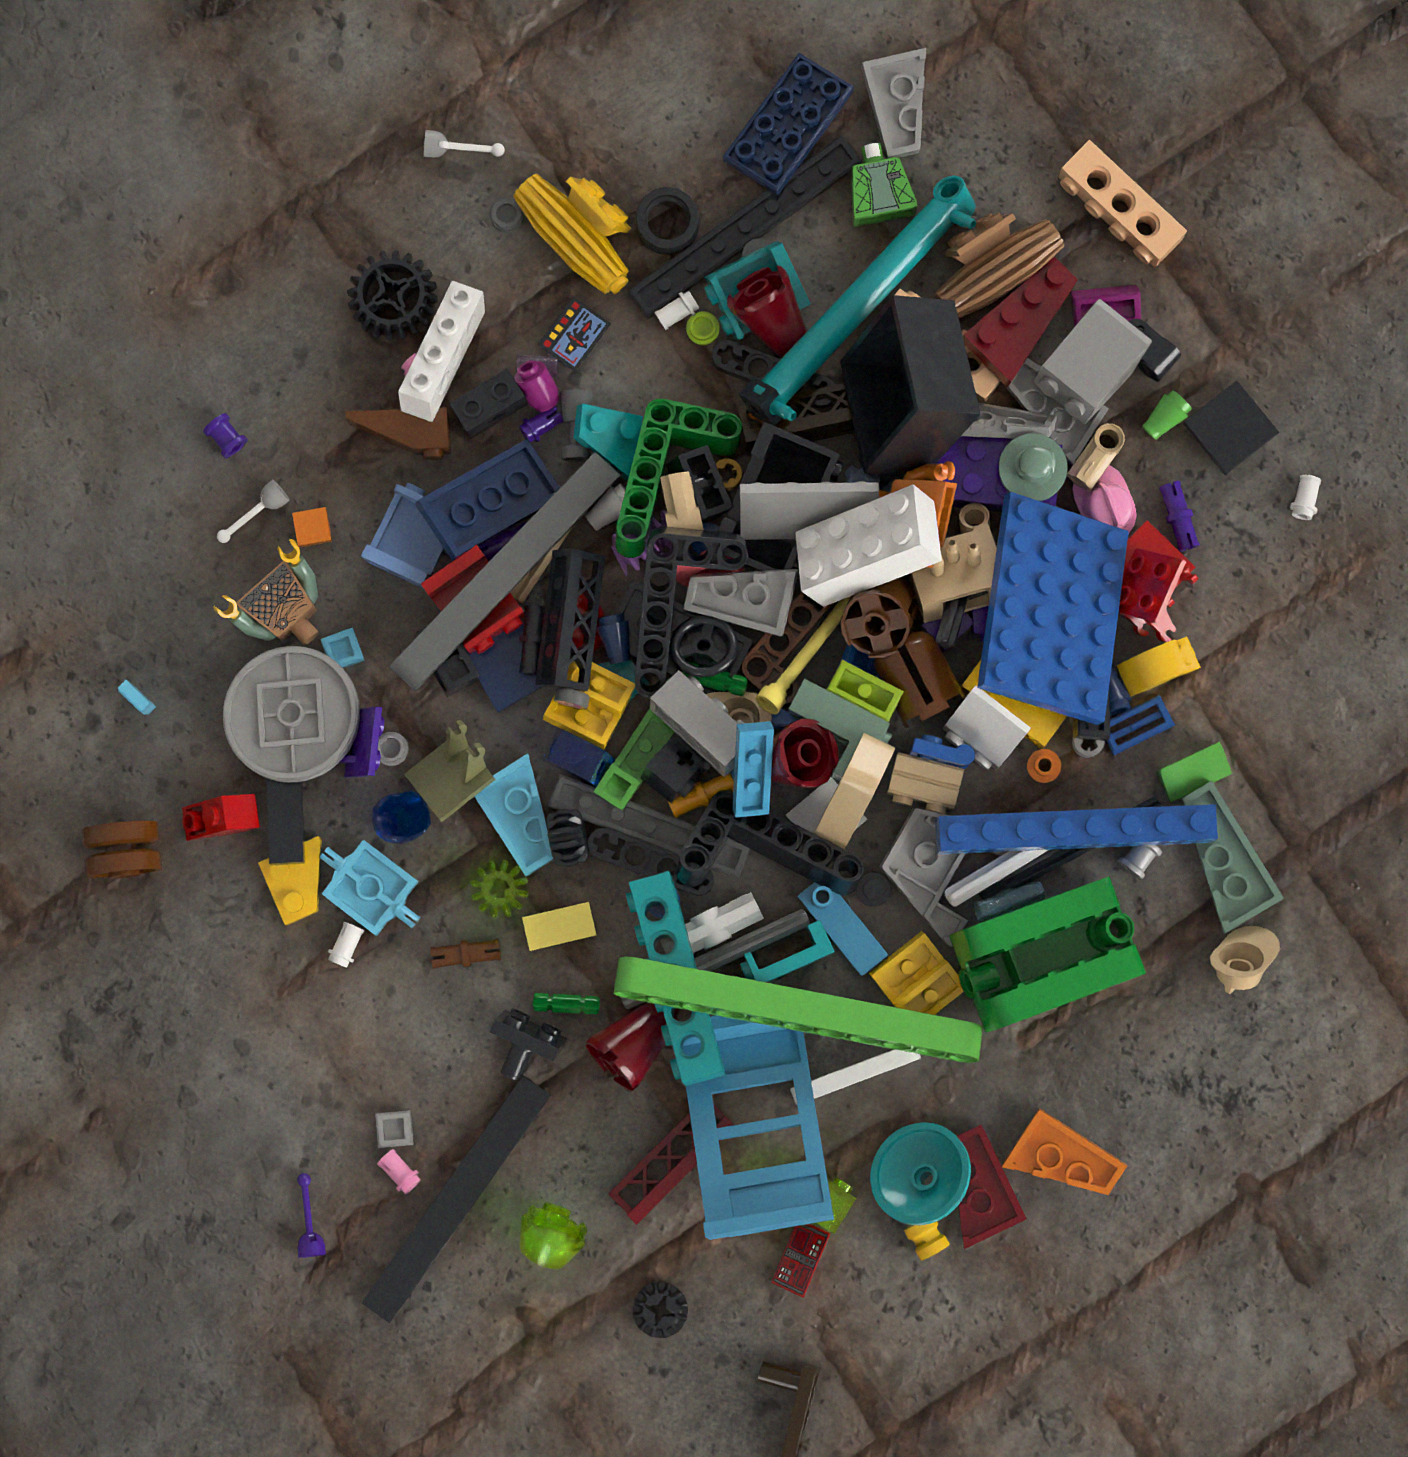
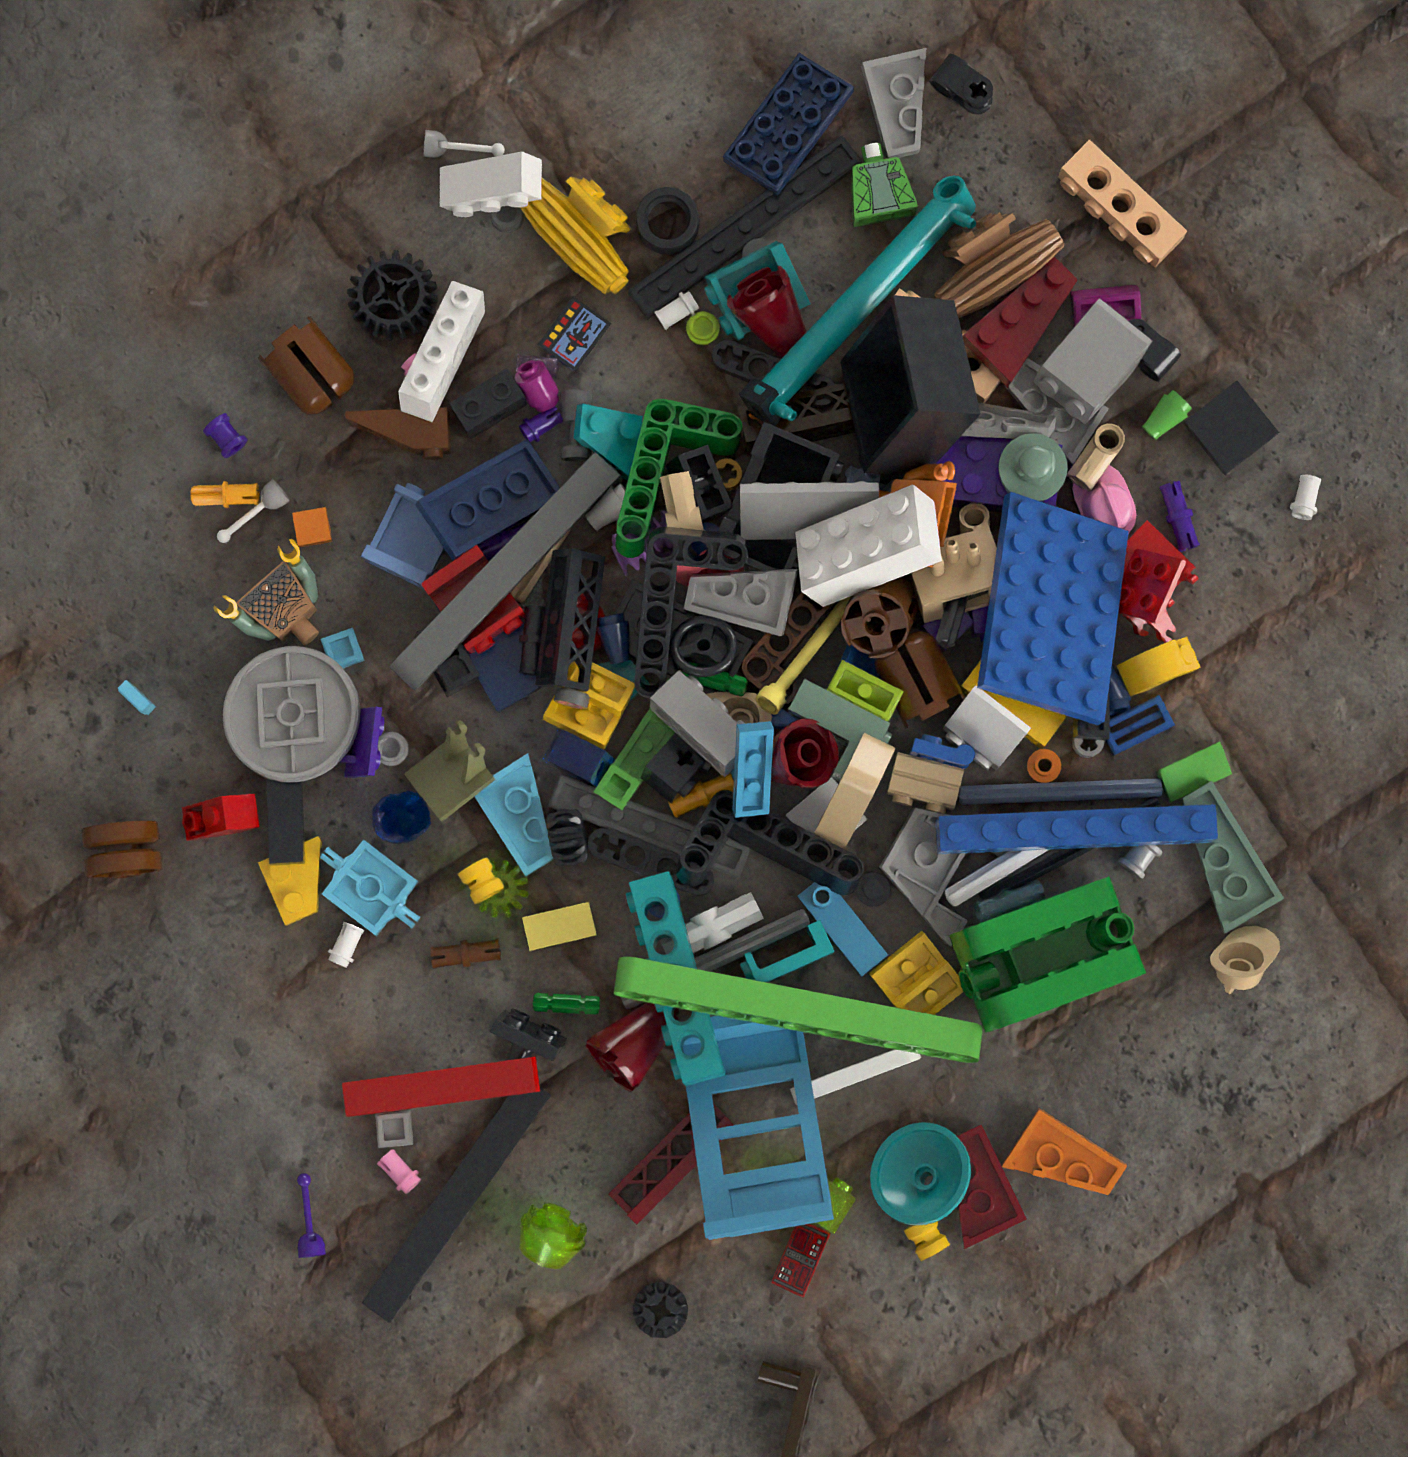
none -> light orange axle [190,481,260,508]
none -> reddish brown cylinder [258,316,355,414]
none -> red tile [342,1057,540,1117]
none -> white brick [440,152,542,217]
none -> yellow wheel [458,857,505,904]
none -> black piece [929,53,993,115]
none -> sand blue axle [959,778,1163,805]

